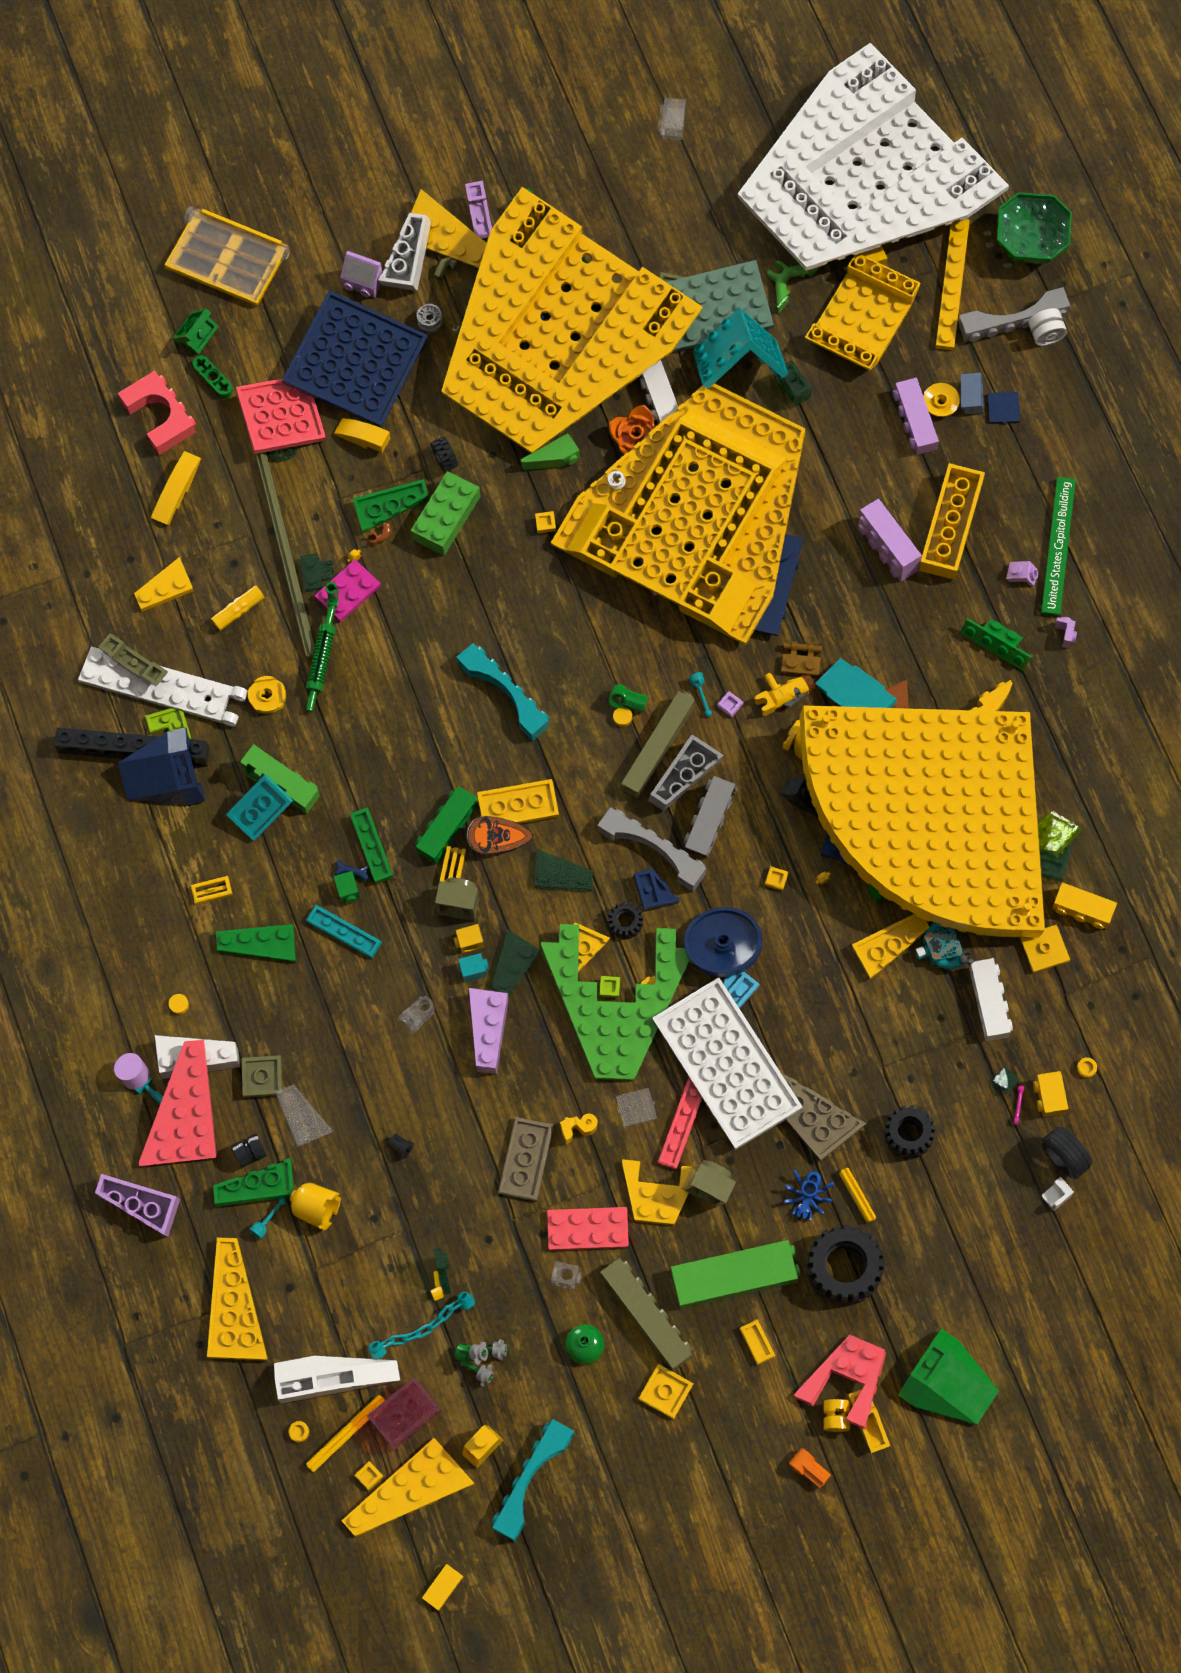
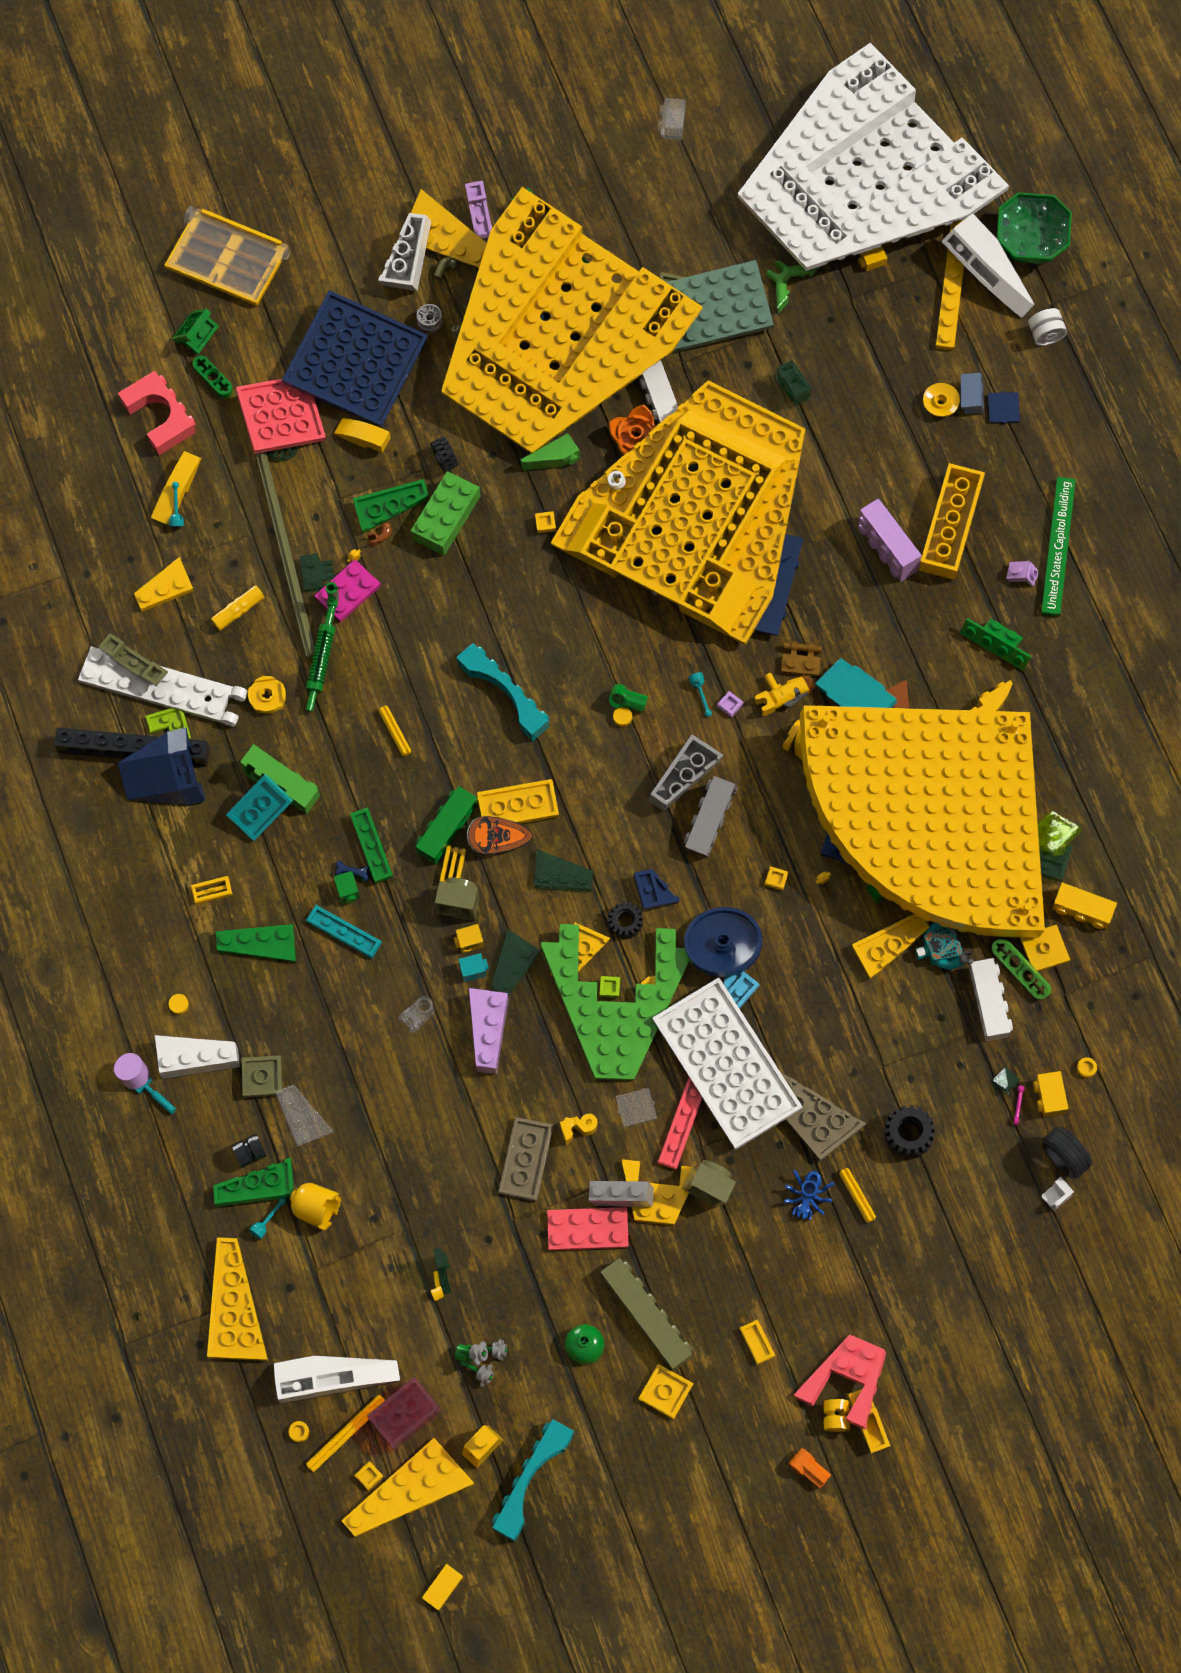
lavender wedge [95,1174,180,1237] -> none
coral wing [139,1039,217,1166] -> none
slope [340,251,382,298] -> none
teal piece [369,1292,475,1360] -> none
black bush [387,1133,414,1159] -> none
clear brick [551,1261,582,1290] -> none
light grey arch [597,807,706,892] -> none
olive brick [621,691,695,799] -> none
bright green brick [671,1240,801,1309] -> none
teal bracket [693,307,788,389] -> none
black slope [780,778,818,816] -> none
yellow slope [805,254,921,371] -> none
black tyre [807,1225,884,1306] -> none
lavender brick [893,378,939,455] -> none
green wedge [898,1329,999,1425] -> none
light grey arch [958,287,1070,342] -> none
lavender bracket [1054,617,1077,649] -> none
none -> teal hinge [169,482,184,526]
none -> yellow axle [379,706,411,756]
none -> light grey brick [589,1181,654,1207]
none -> white wedge [942,214,1035,318]
none -> bright green beam [992,939,1051,999]

